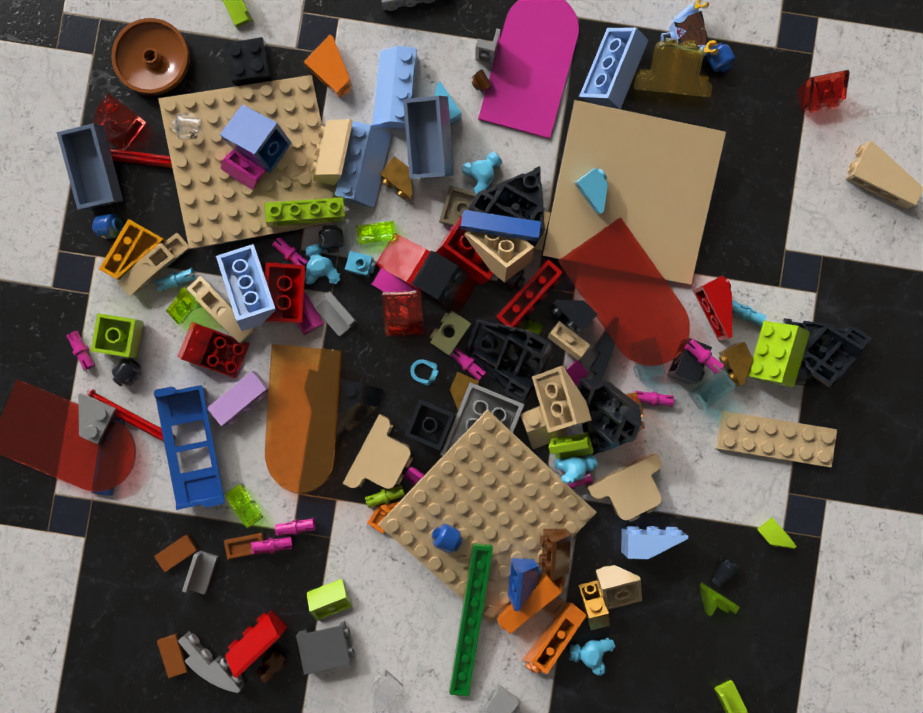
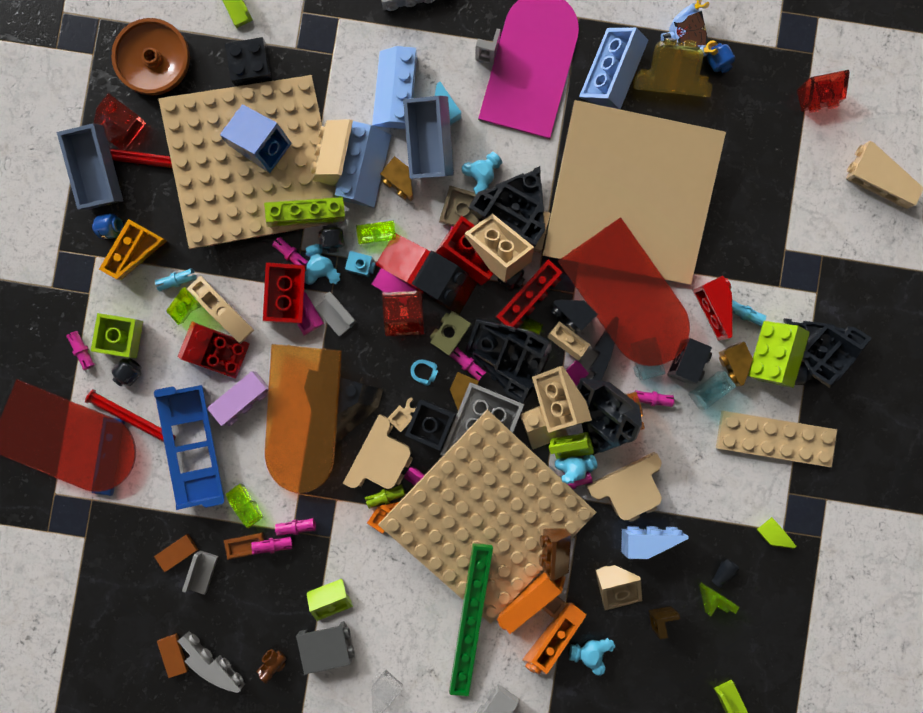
light grey wing [78,393,116,444] -> none
tan slope [117,233,189,297] -> none
clear head [171,113,201,139] -> none
light blue slope [216,244,276,331] -> none
dark pink slope [221,149,266,190] -> none
red slope [225,610,287,678] -> none
orange slope [304,35,352,99] -> none
blue head [431,524,463,554] -> none
blue tile [460,210,541,242] -> none
reddish brown plate [472,69,492,92] -> none
blue slope [508,558,540,611] -> none
medium azure slope [574,168,608,214] -> none
pearl gold slope [579,581,610,630] -> none
dark pink pin [685,339,724,374] -> none
none -> tan plate [387,398,416,432]
none -> dark brown panel [649,606,680,639]

